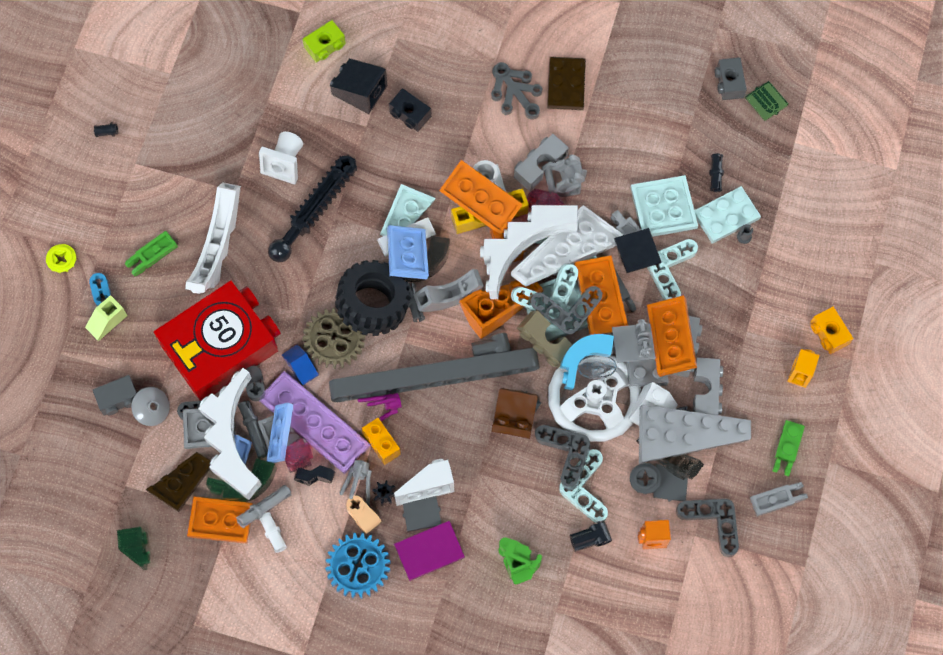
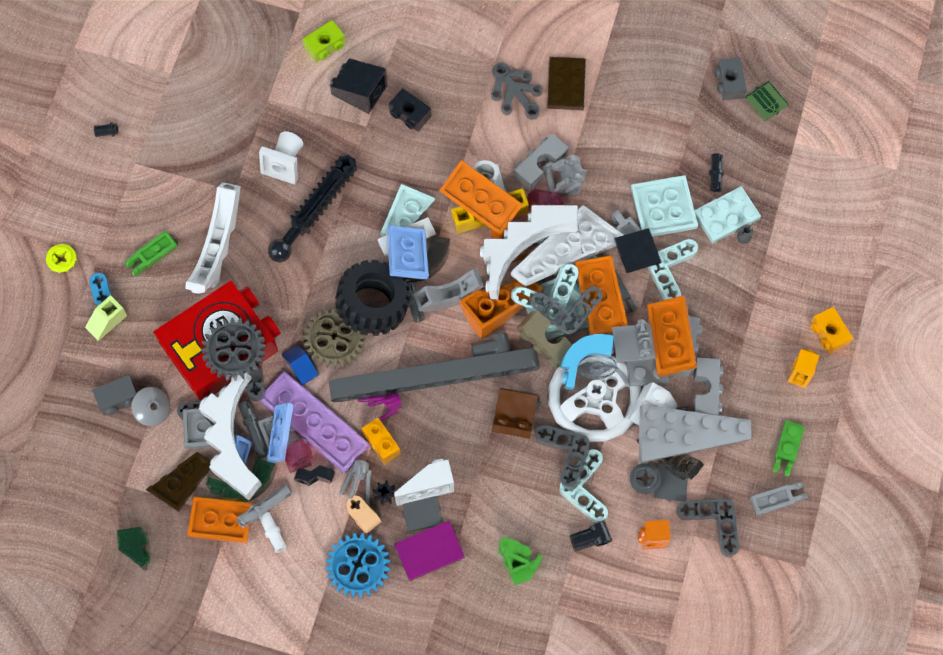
none -> dark grey gear [201,317,266,381]

